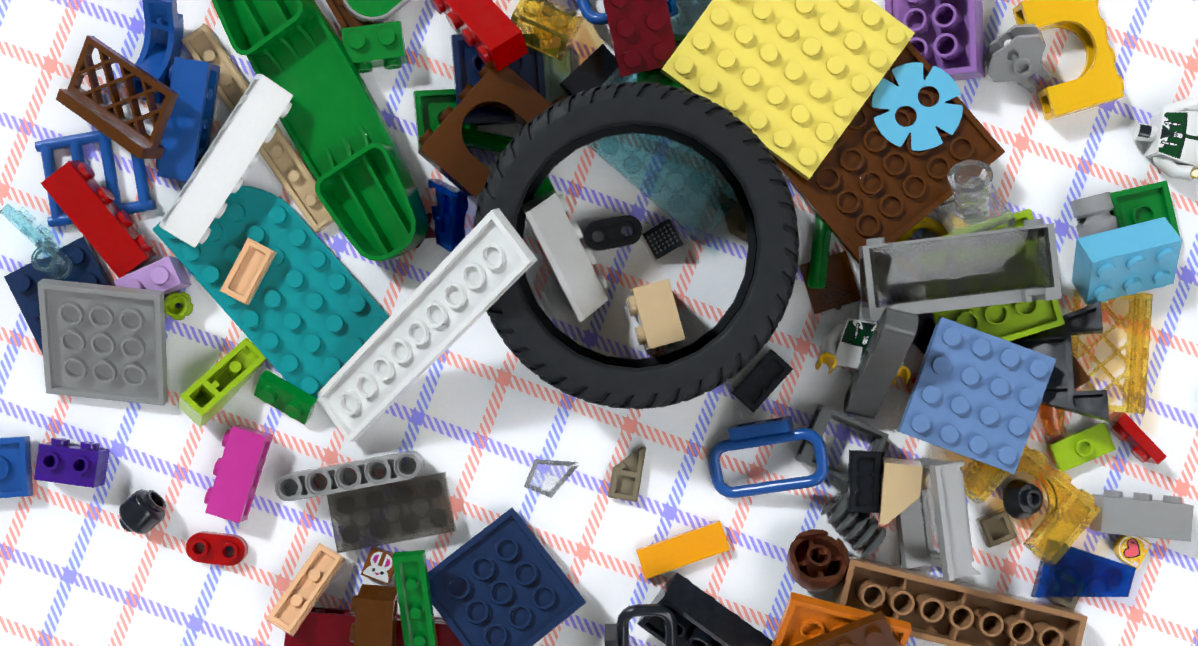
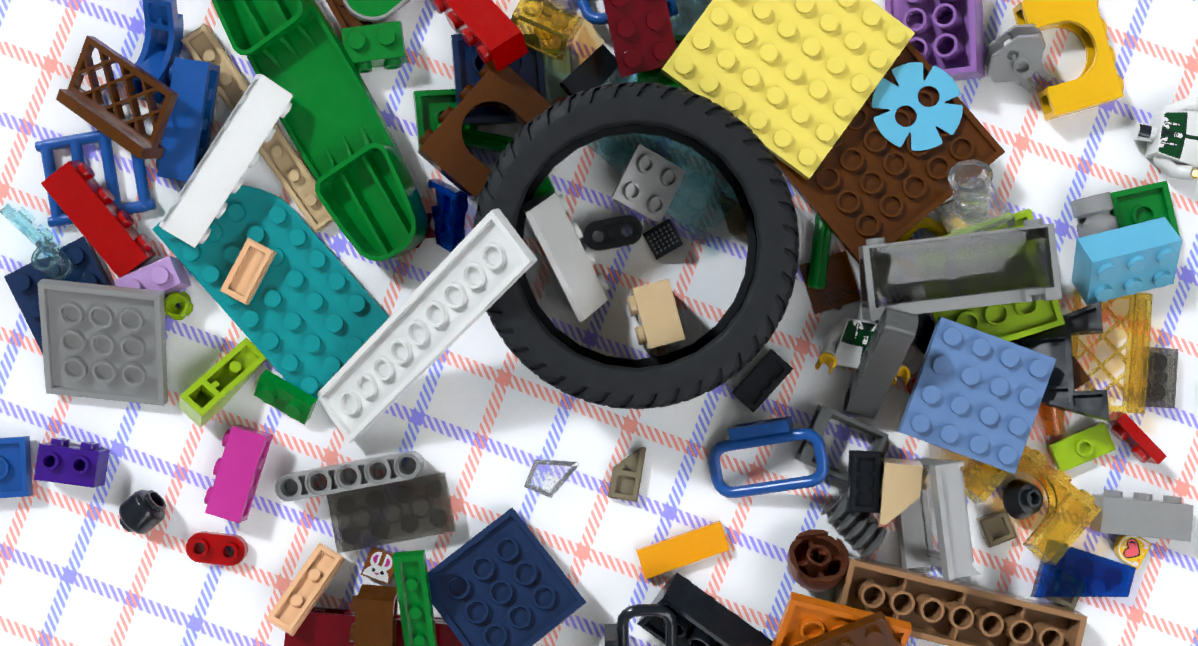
none -> light grey hinge [611,143,686,224]
none -> clear smoke plate [1140,347,1179,409]

